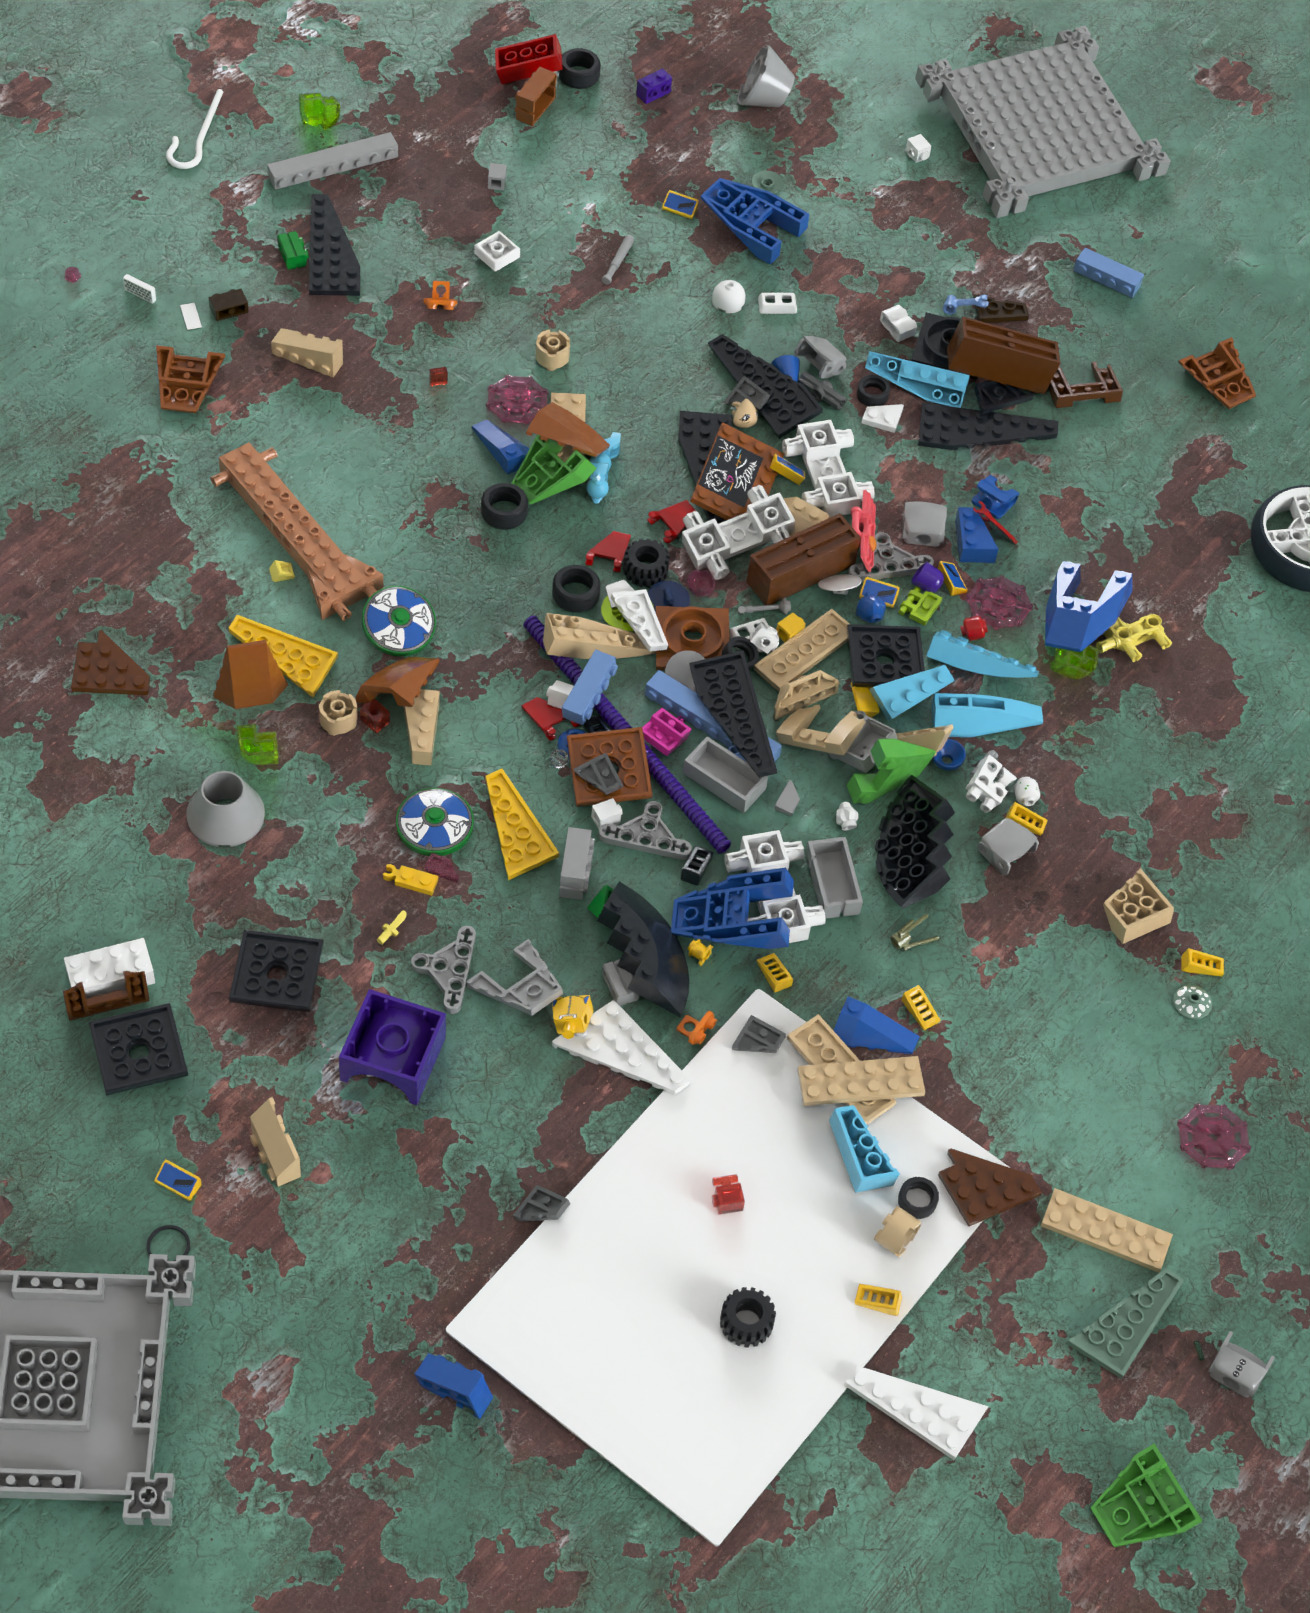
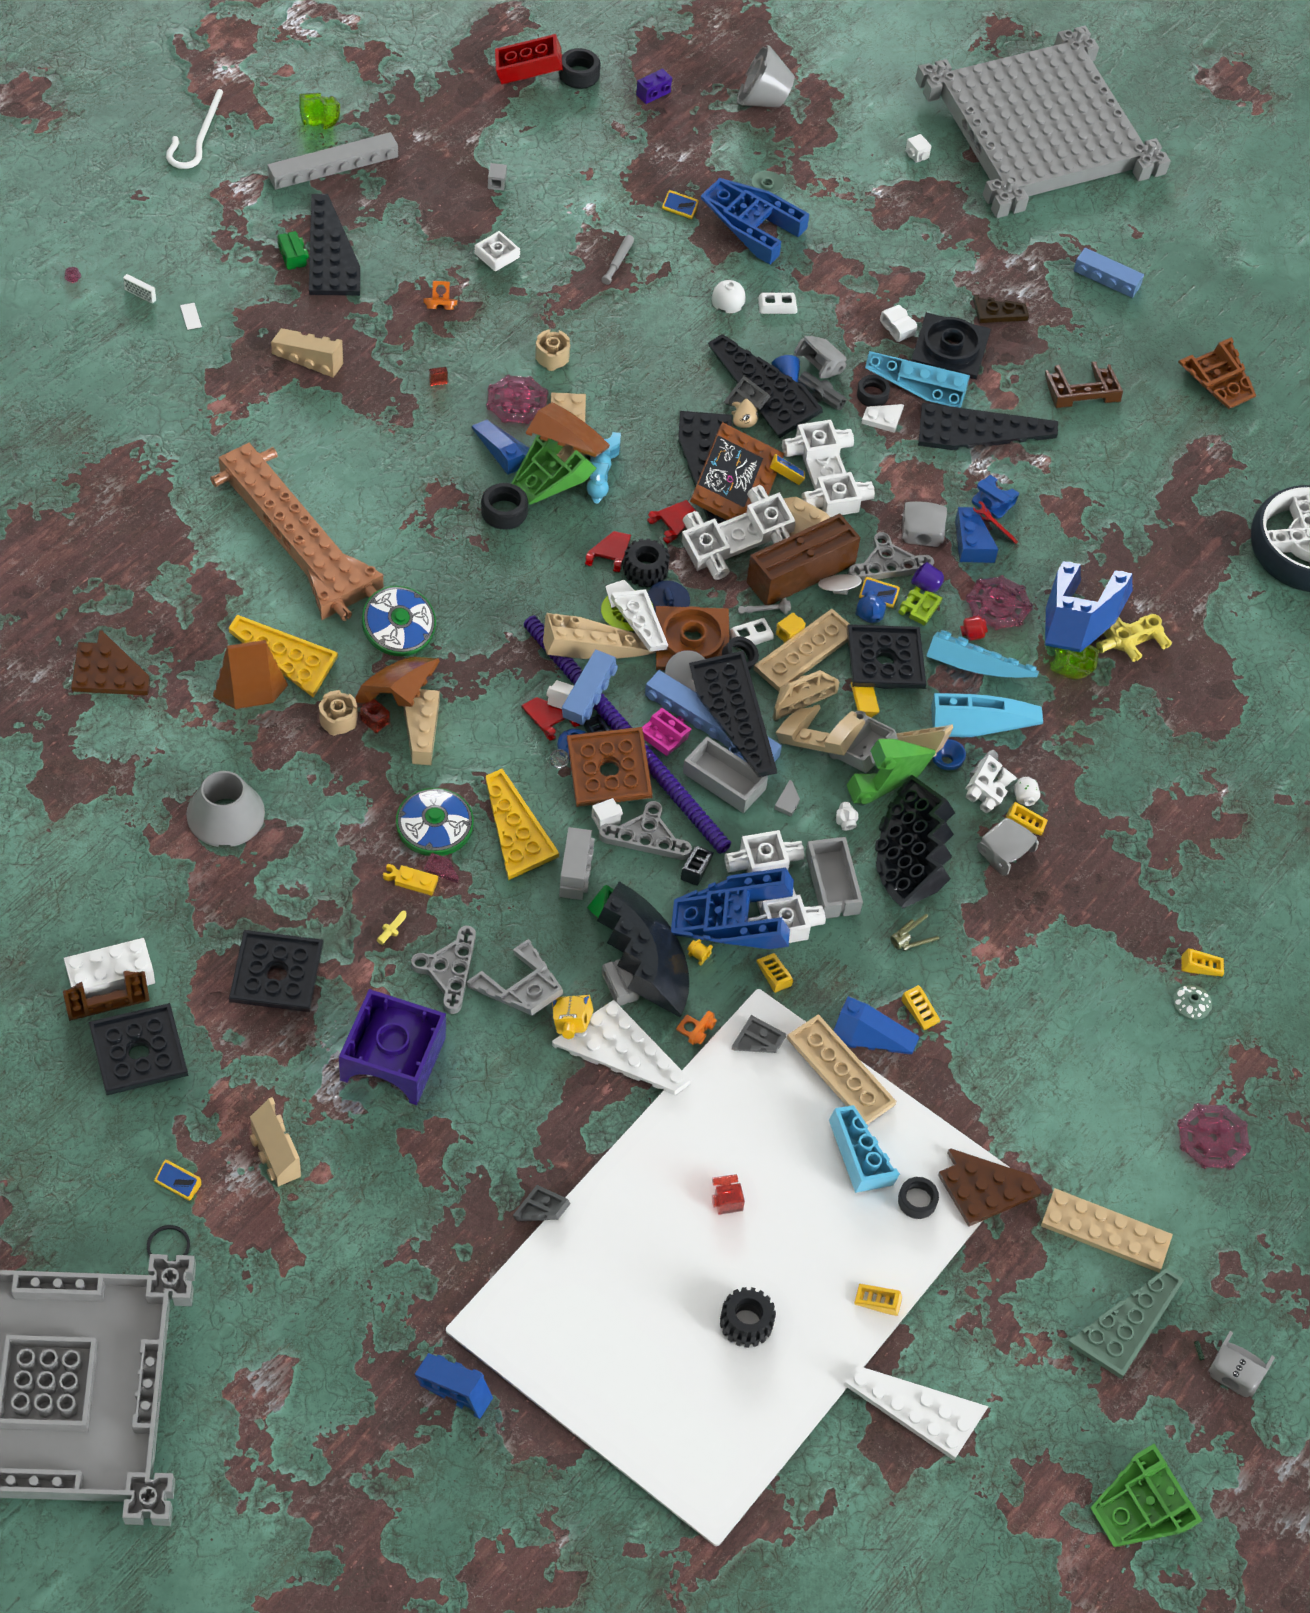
dark orange wedge [156,345,226,413] -> none
dark brown brick [208,288,249,321] -> none
clear neon green brick [237,724,279,765] -> none
light yellow slope [269,560,295,582] -> none
dark orange piece [515,67,557,126] -> none
black tyre [552,564,601,613] -> none
dark grey wing [574,753,623,795] -> none
clear pink hair [687,569,716,597] -> none
white brick [749,622,779,654] -> none
tan plate [797,1056,925,1106] -> none
coral piece [851,490,876,572] -> none
medium azure wedge [869,665,955,721] -> none
tan brick [874,1206,921,1257] -> none
slope [938,561,968,596] -> none
medium blue brick [943,295,988,315] -> none
reddish brown brick [947,316,1060,394] -> none
black wing [974,380,1034,414] -> none
tan wedge [1103,868,1174,944] -> none

